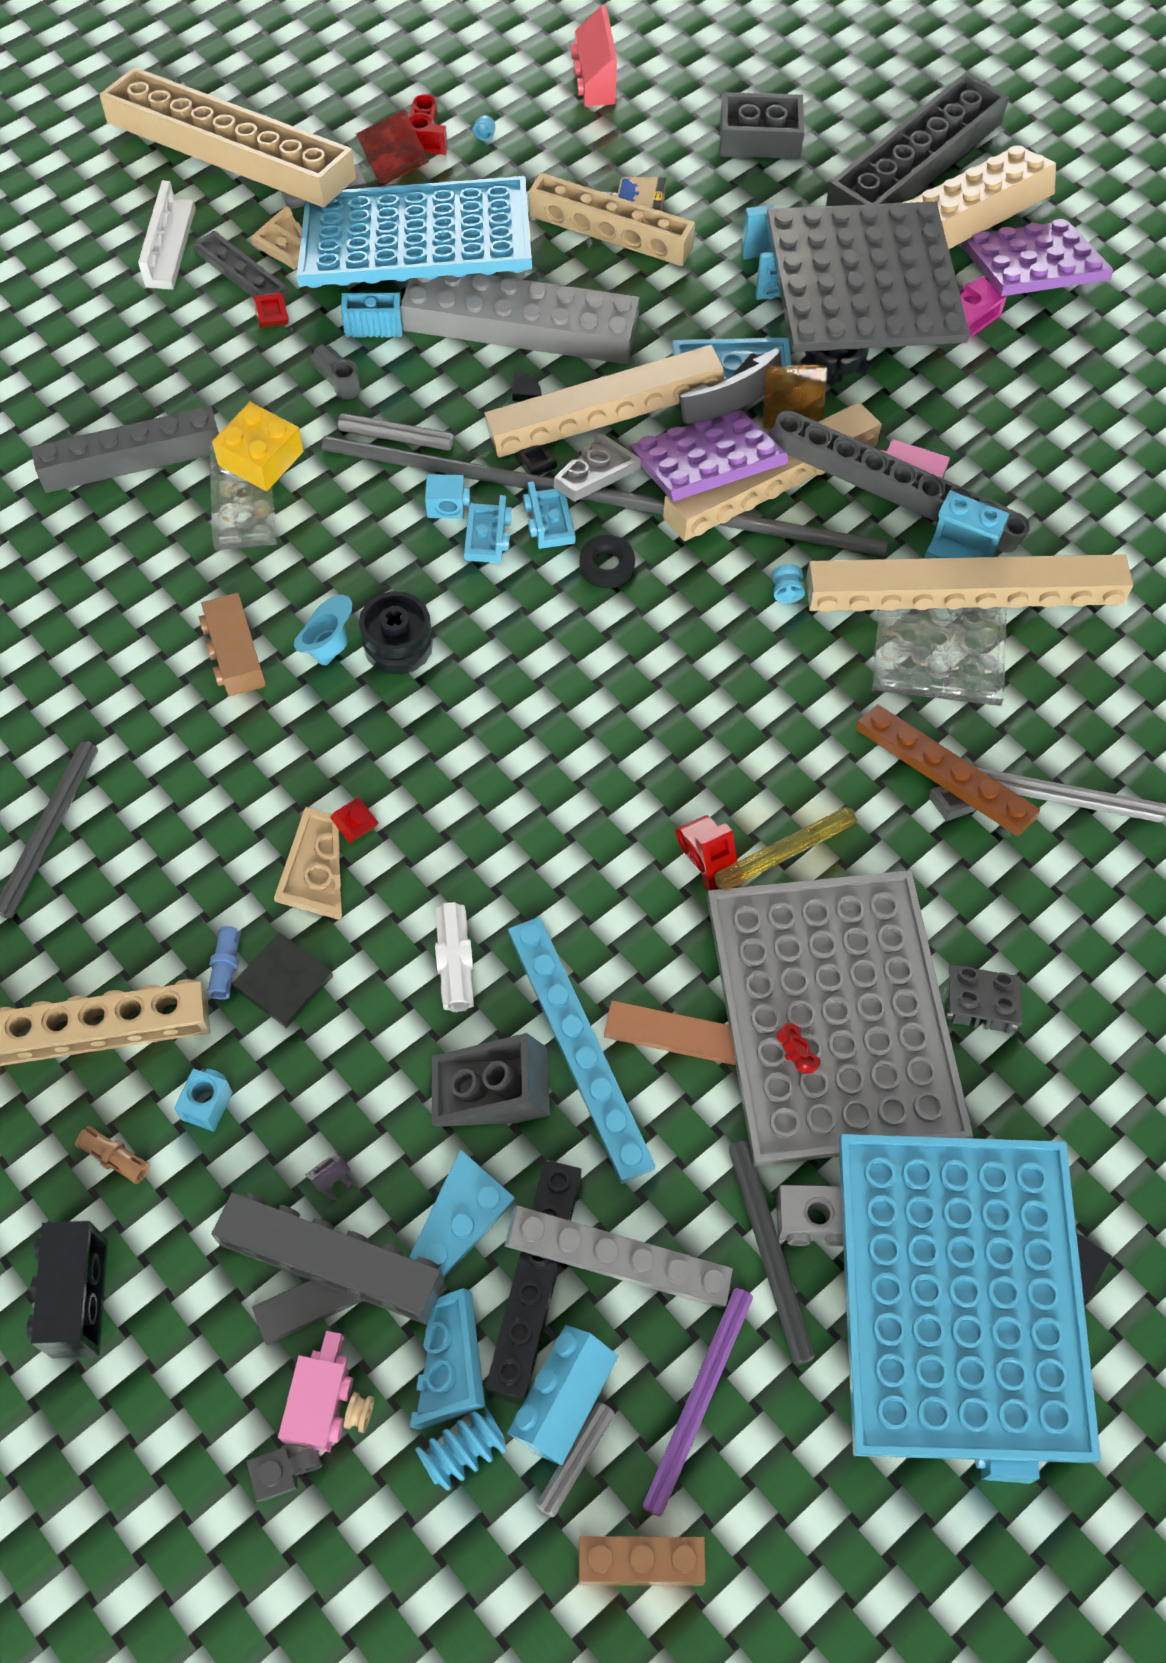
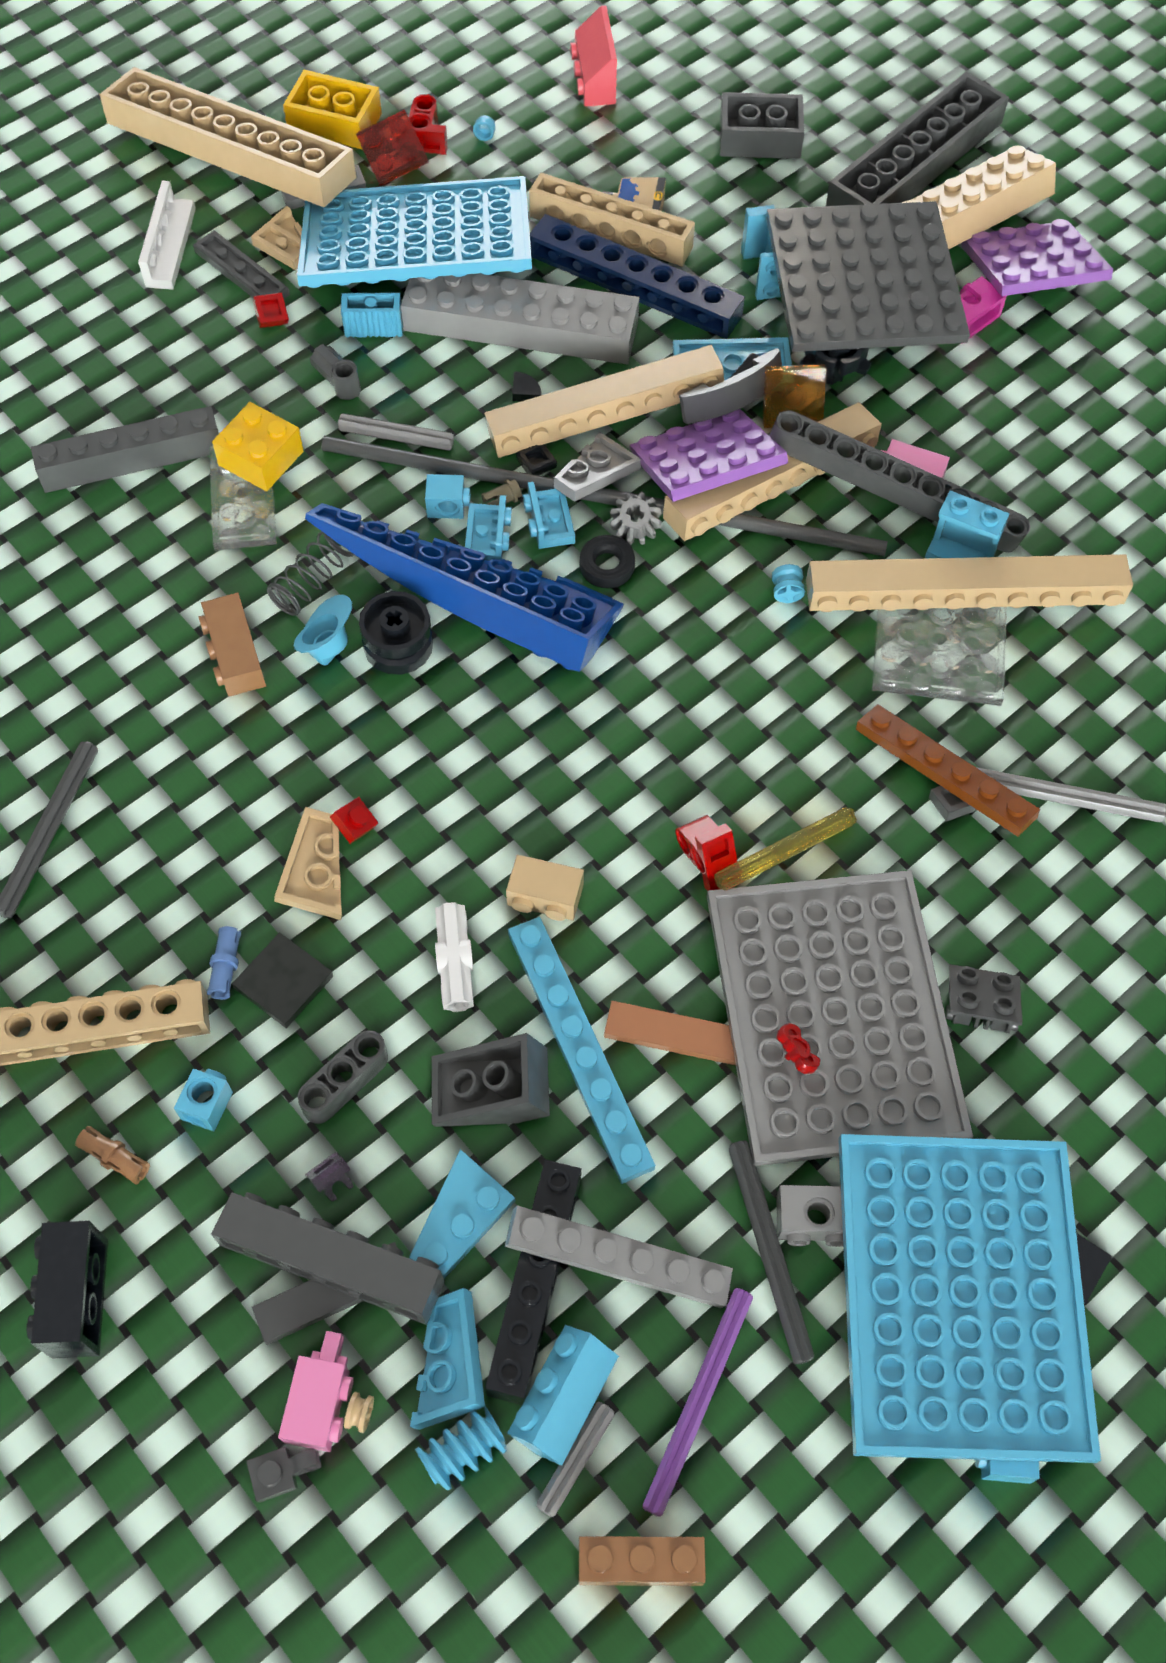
none -> dark grey piece [267,532,354,616]
none -> yellow brick [283,70,382,149]
none -> dark grey beam [297,1030,388,1124]
none -> blue wedge [305,503,624,672]
none -> dark tan pin [481,479,522,505]
none -> tan brick [506,854,584,921]
none -> dark blue brick [530,214,745,339]
none -> light grey gear [610,491,662,545]

